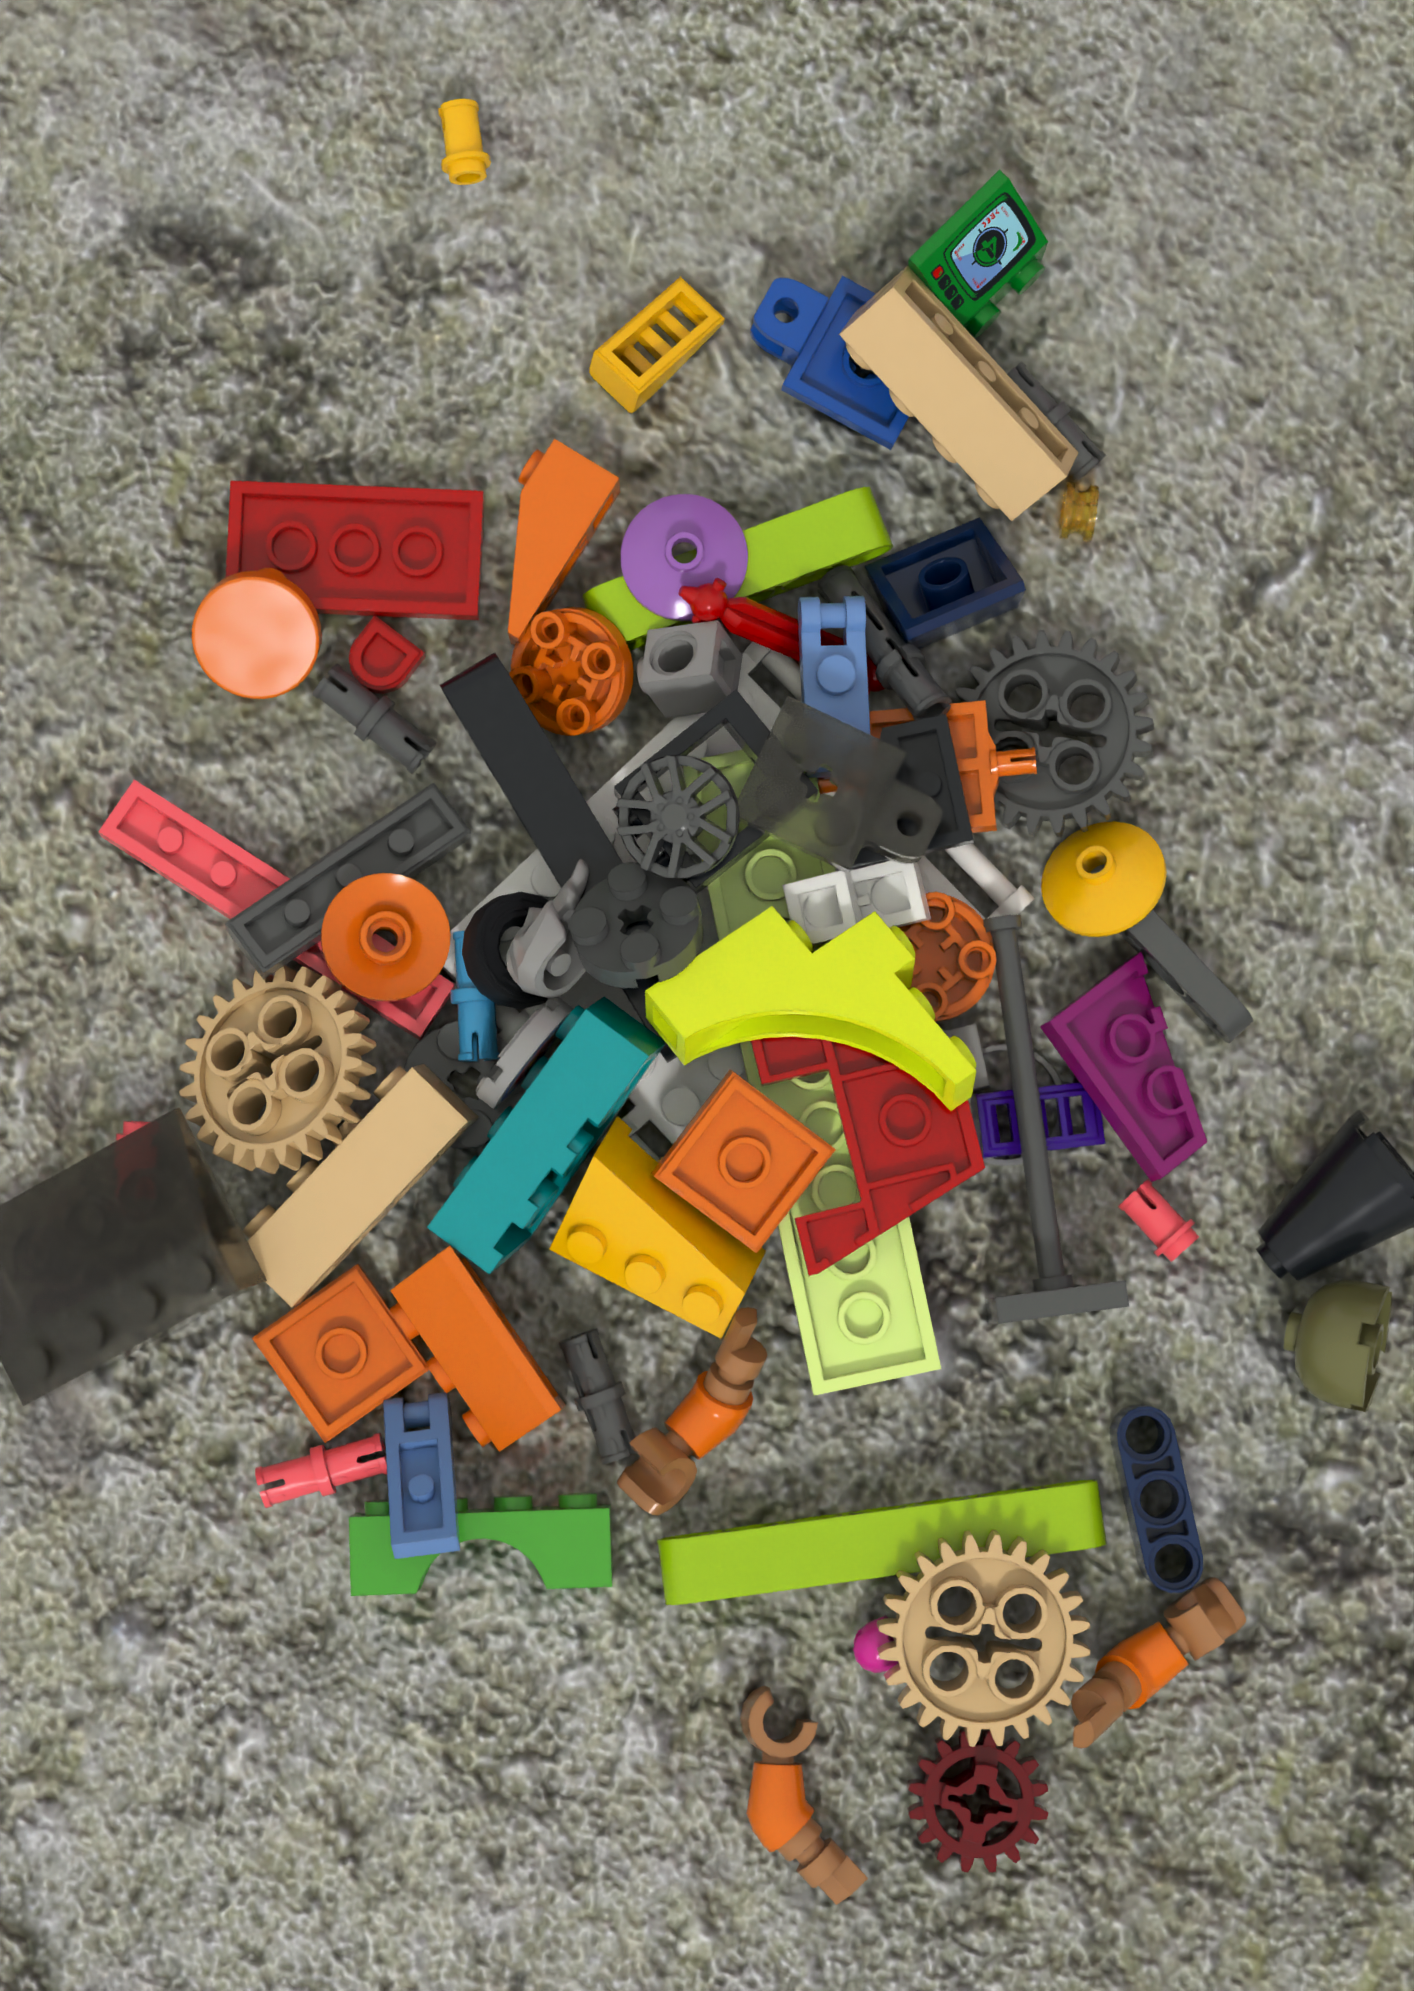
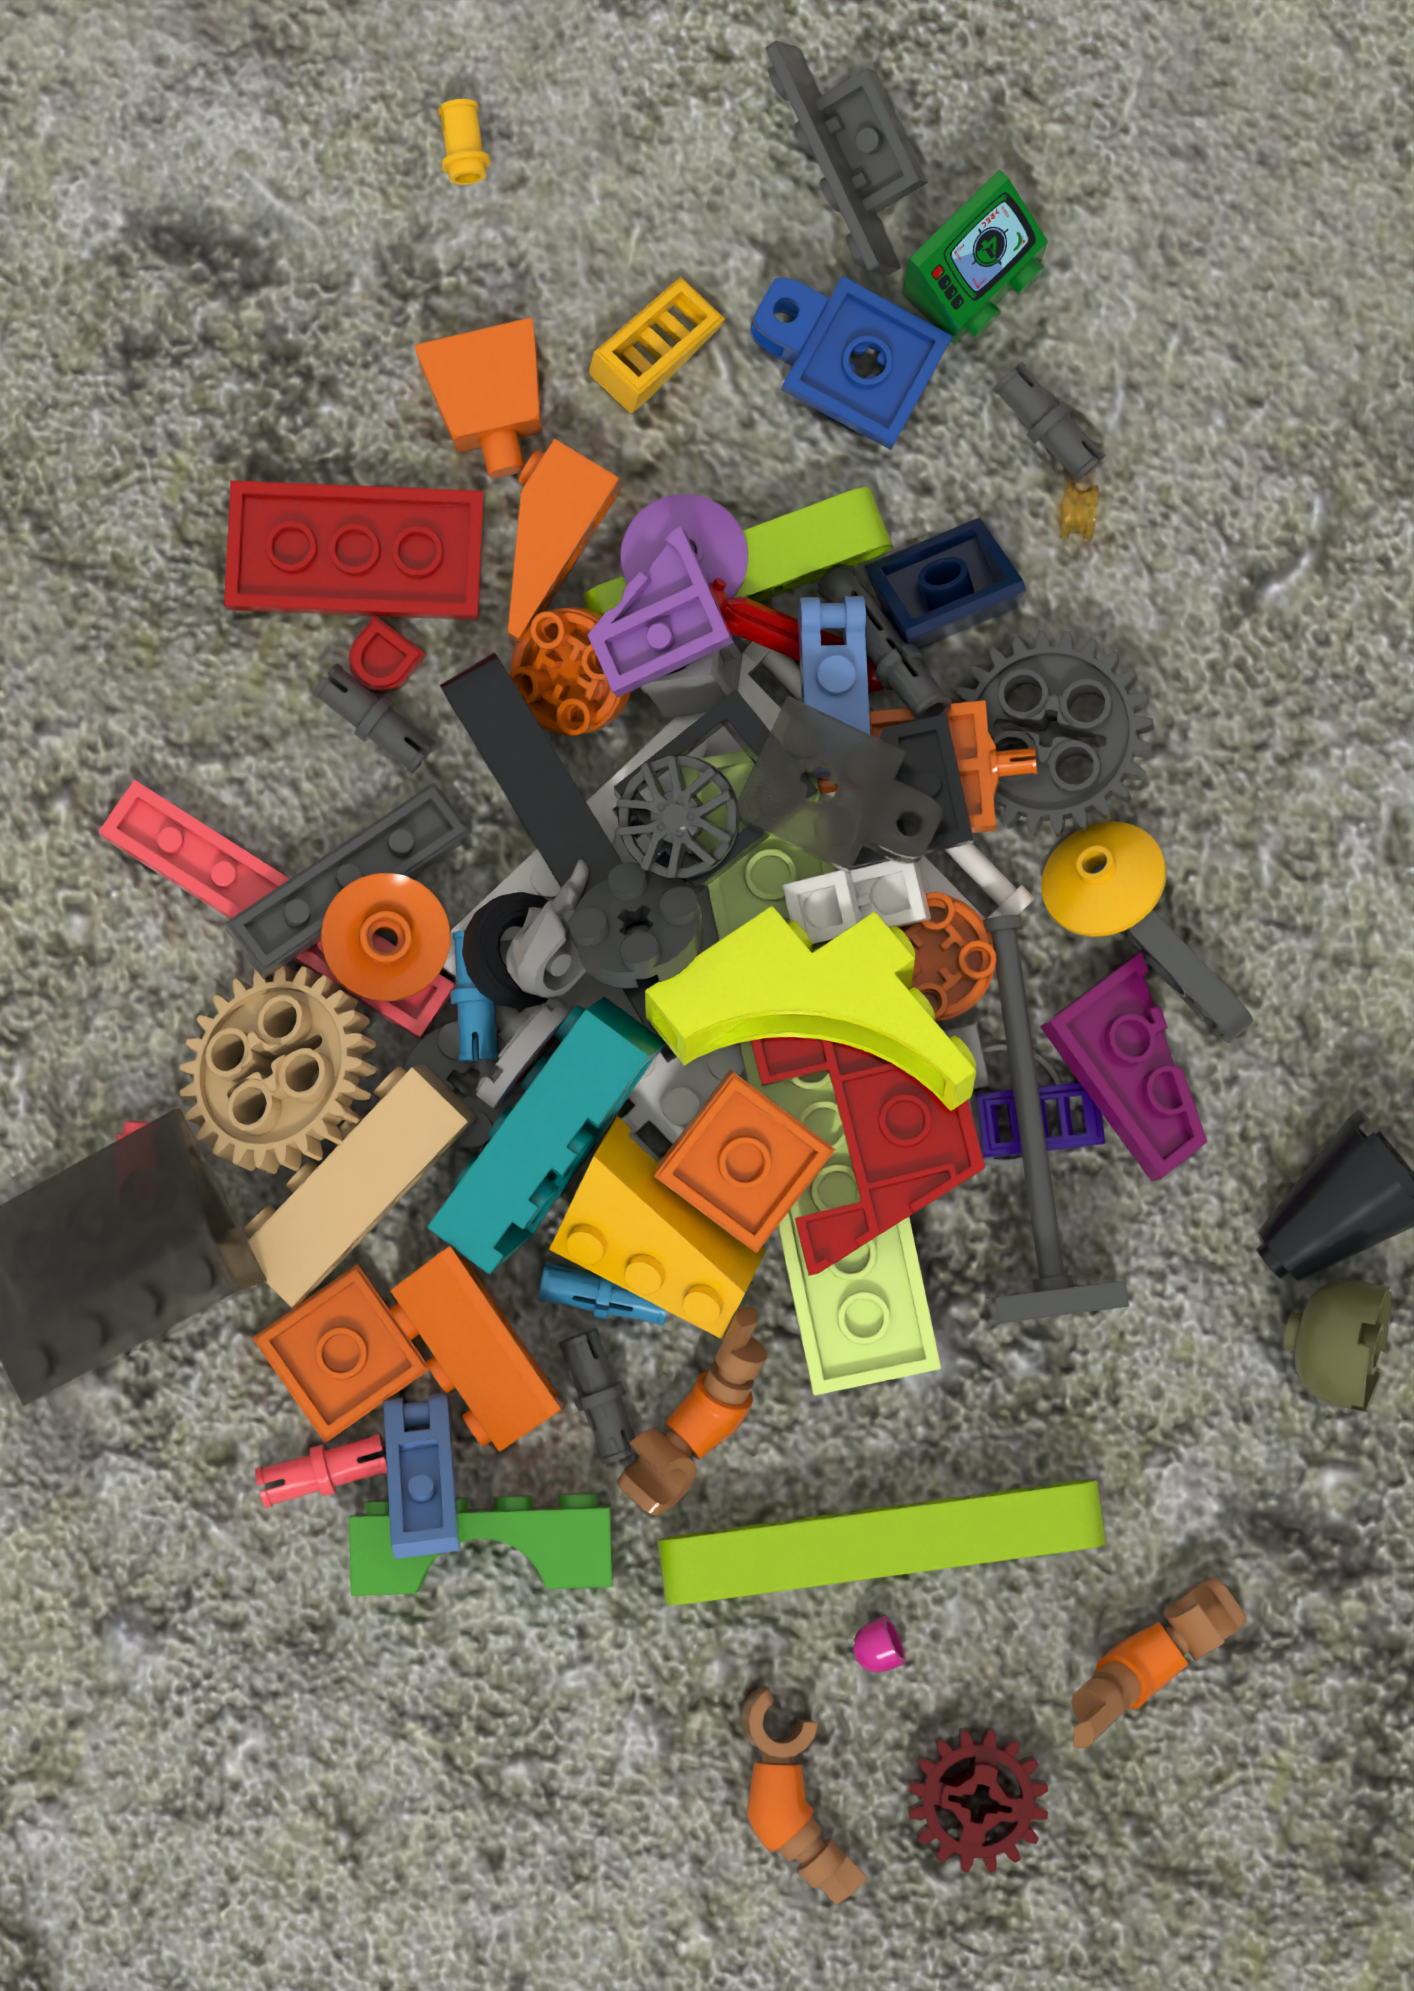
tile [192,568,322,699] -> none
tan brick [839,266,1079,521] -> none
tan gear [877,1530,1091,1747] -> none
dark blue beam [1110,1404,1203,1593] -> none
coral pin [1118,1179,1199,1262] -> none
none -> orange torso [414,317,542,478]
none -> dark azure pin [538,1261,667,1326]
none -> medium lavender wing [588,526,734,697]
none -> dark grey bracket [765,40,928,275]

